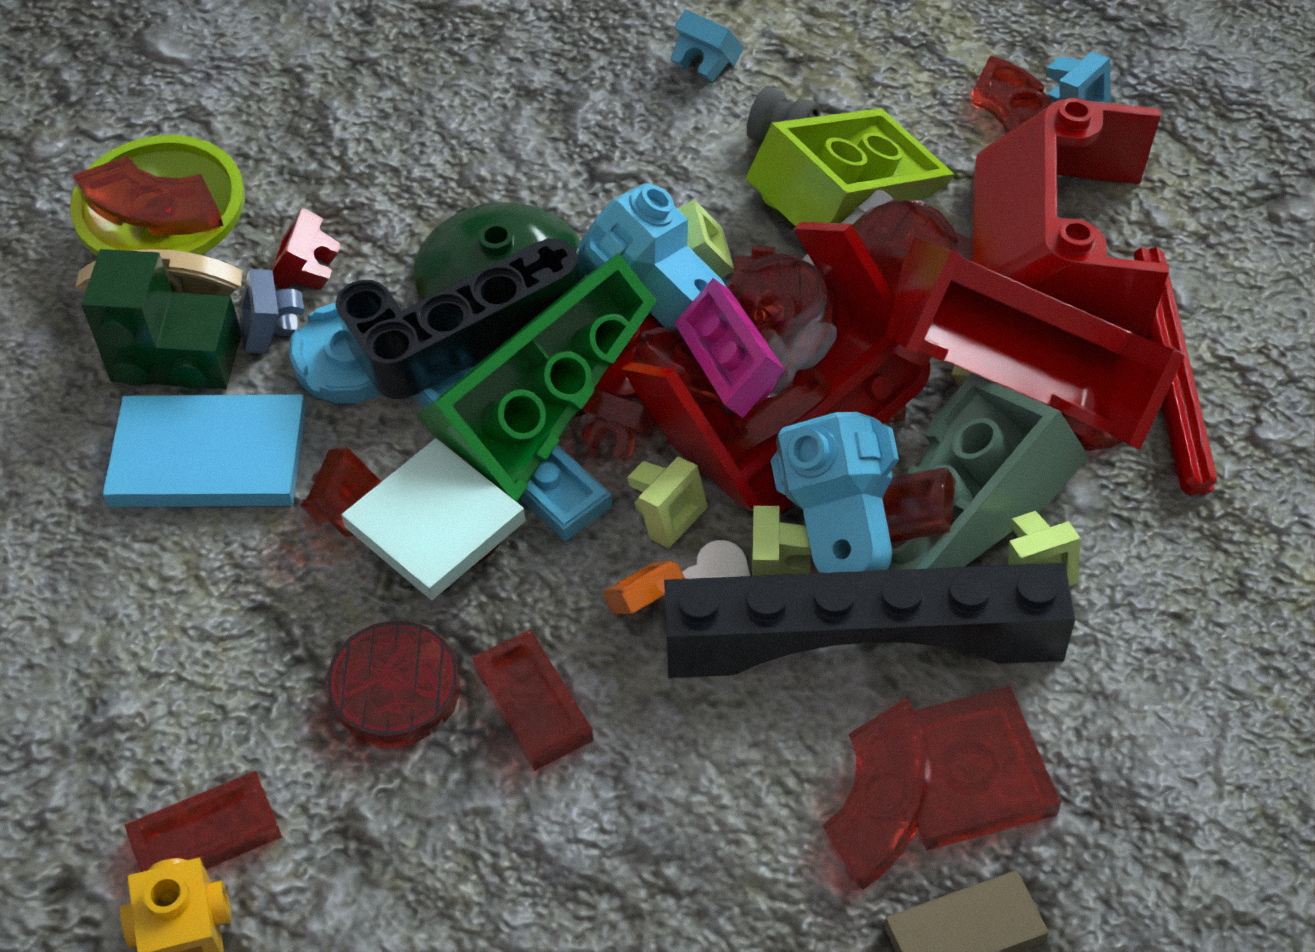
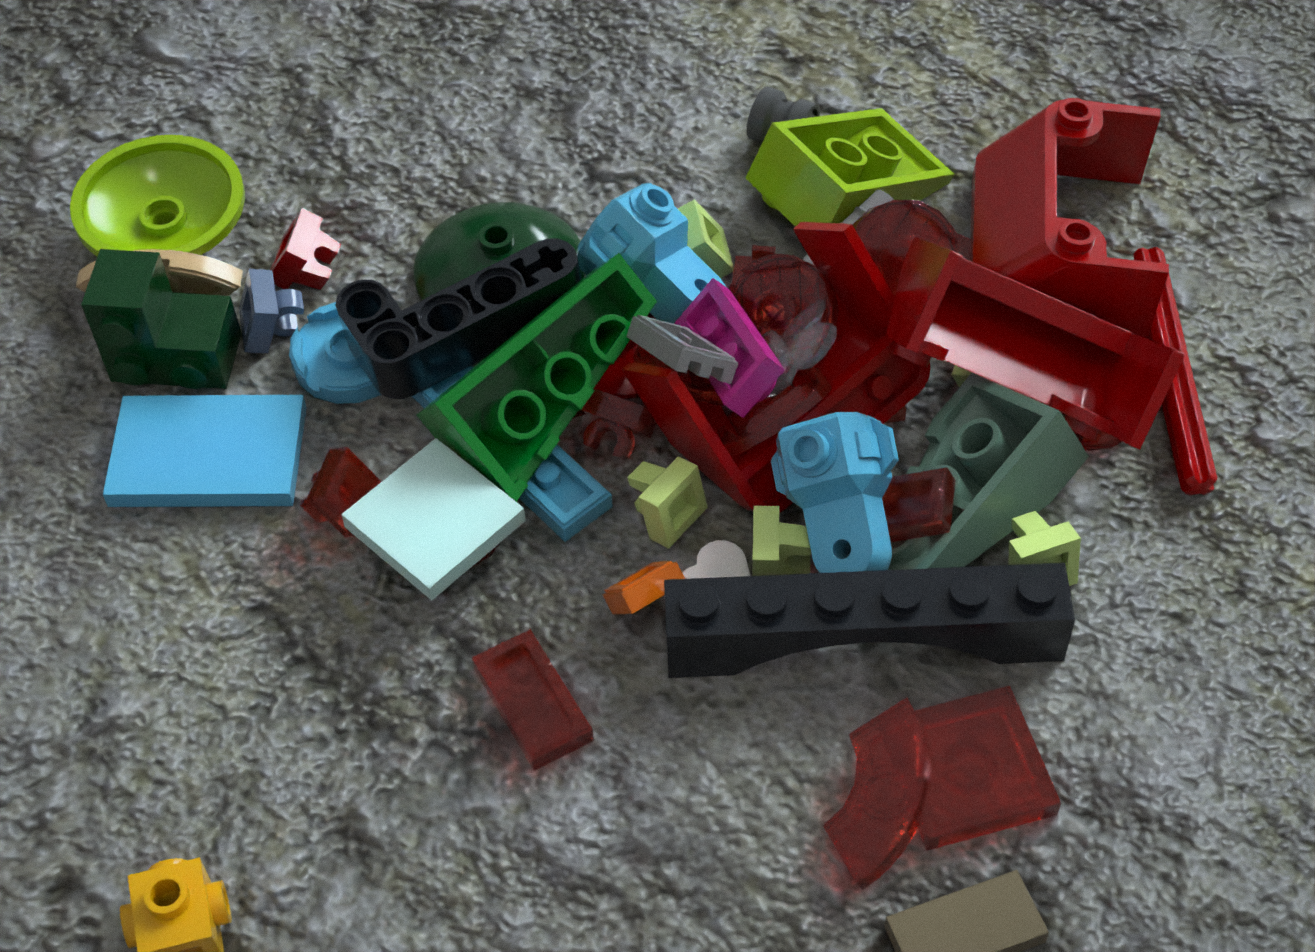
clear red tile [72,156,224,235] -> none
clear red tile [124,771,282,872] -> none
clear red tile [326,620,461,748] -> none
medium azure tile [671,9,744,83] -> none
clear red tile [971,56,1053,133] -> none
medium azure tile [1046,51,1111,104] -> none
none -> light grey tile [626,315,738,384]

